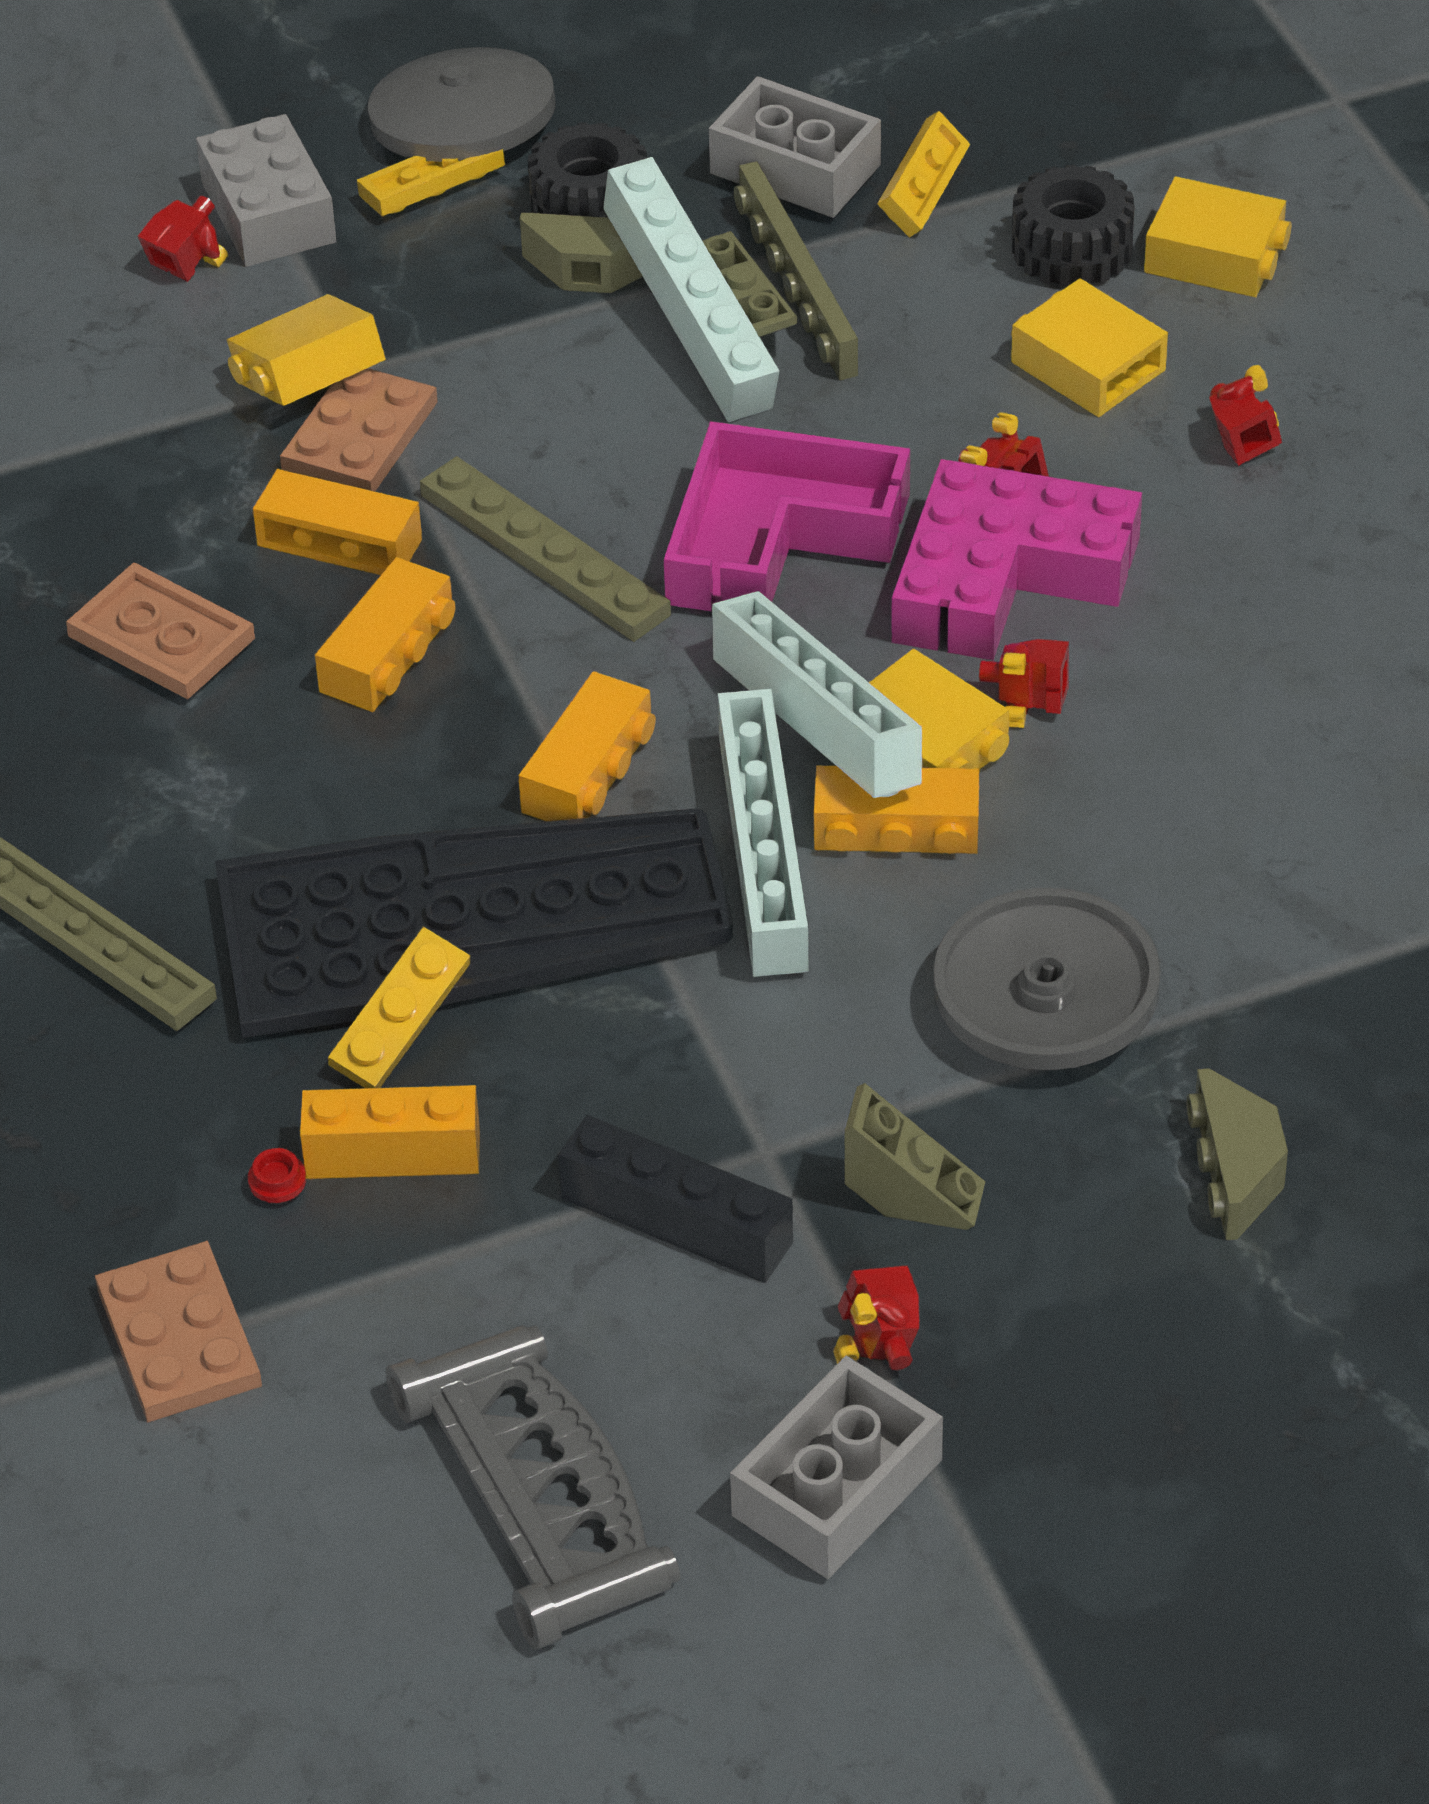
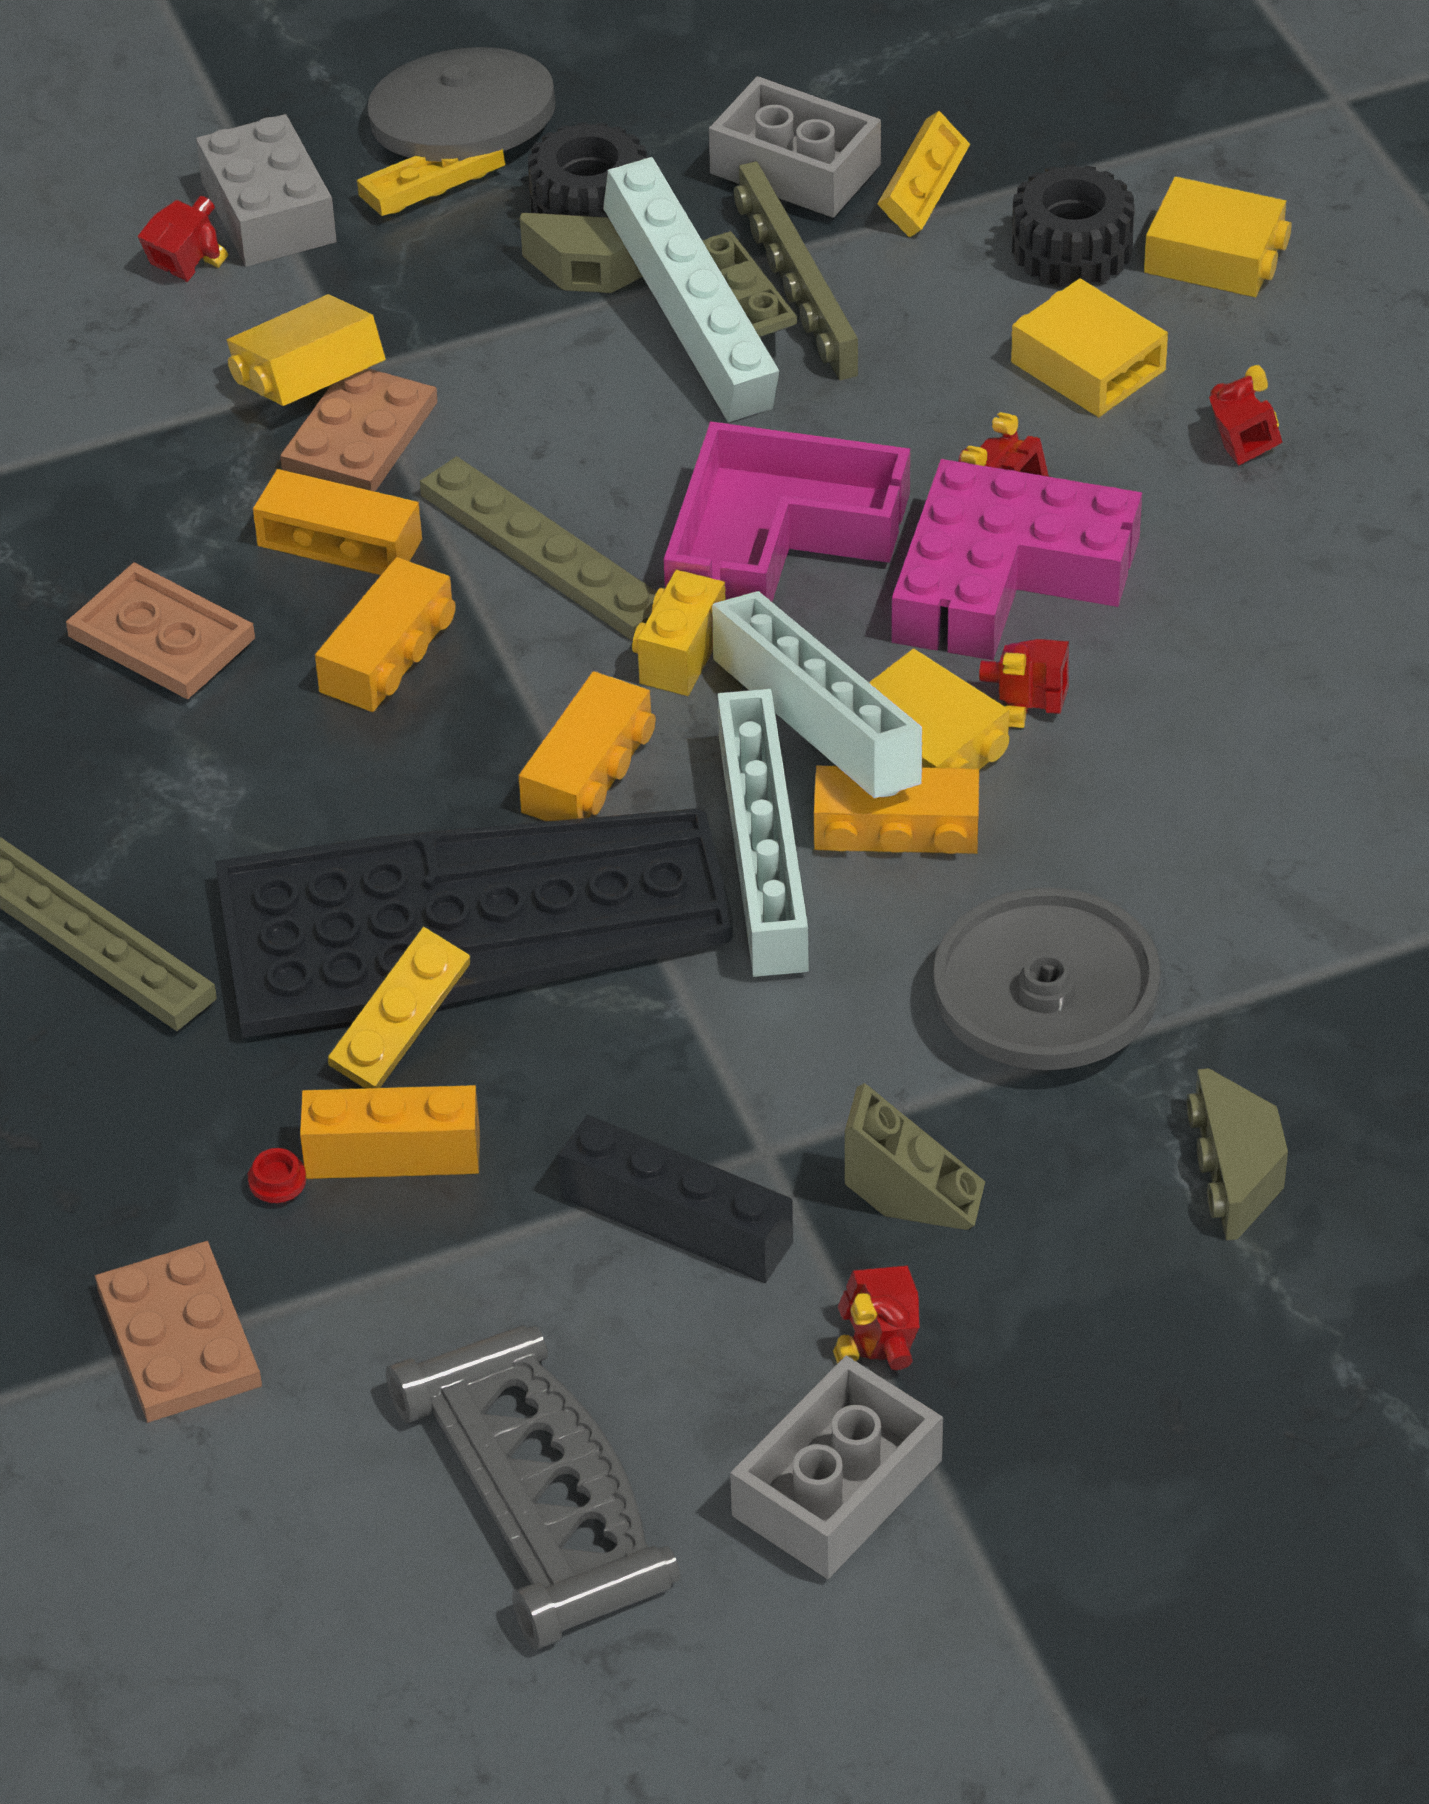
none -> yellow brick [632,570,725,696]

